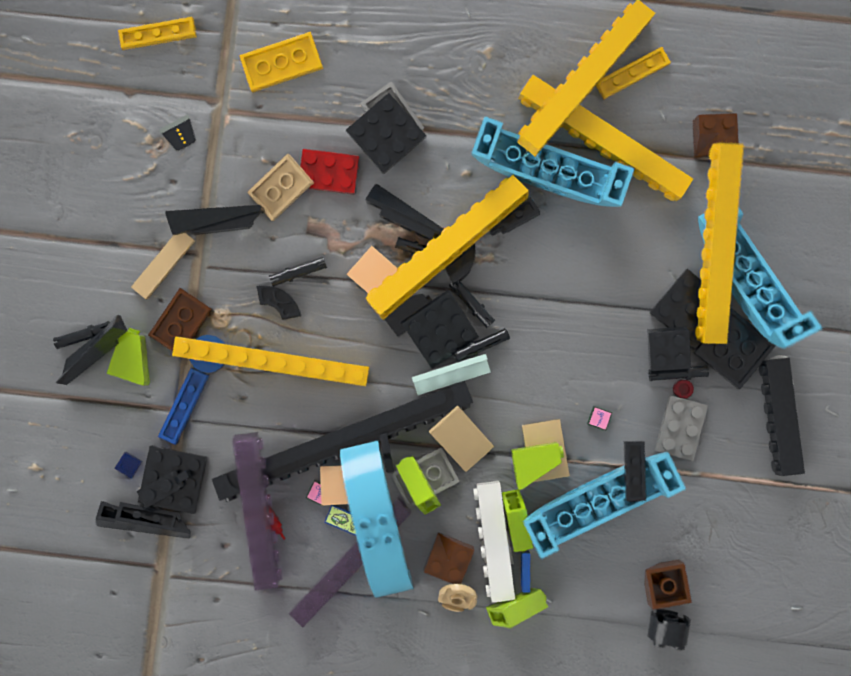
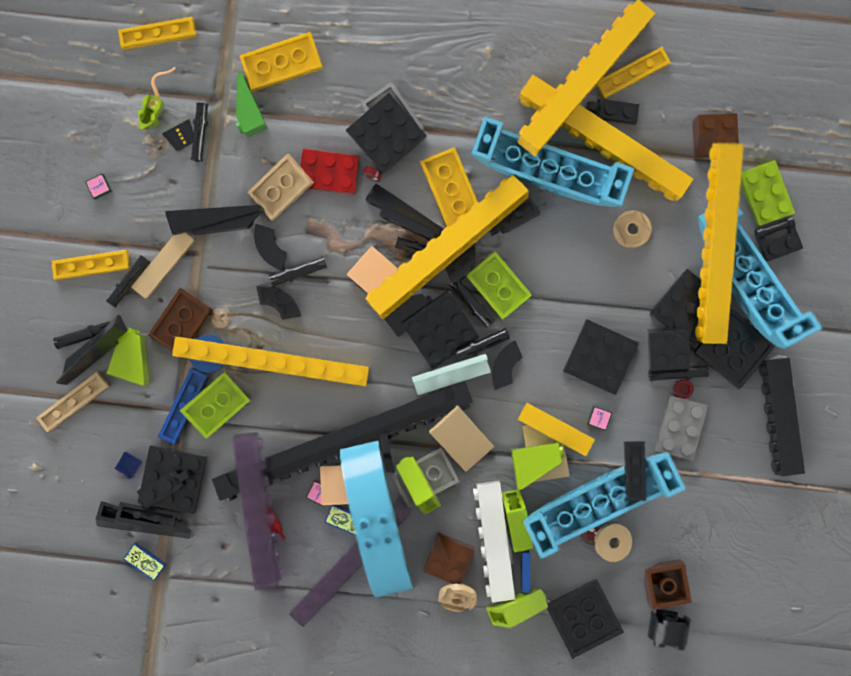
none -> tan tile [36,371,110,433]
none -> yellow tile [51,250,131,280]
none -> bright pink tile [85,174,112,200]
none -> black pin [106,255,151,308]
none -> tile [123,542,167,581]
none -> lime animal [137,67,176,130]
none -> lime plate [180,372,250,439]
none -> black pin [190,102,208,162]
none -> bright green slope [236,72,268,138]
none -> black tile [254,224,288,271]
none -> dark red tile [362,166,382,182]
none -> yellow tile [420,147,478,227]
none -> lime plate [466,251,532,320]
none -> black tile [492,340,523,390]
none -> yellow tile [518,402,595,456]
none -> black plate [547,579,624,659]
none -> black plate [563,319,639,395]
none -> dark red tile [581,527,599,545]
none -> black hinge [586,99,640,125]
none -> tan tile [594,523,632,562]
none -> tan tile [613,210,652,248]
none -> lime plate [741,160,795,227]
none -> black plate [754,217,803,262]

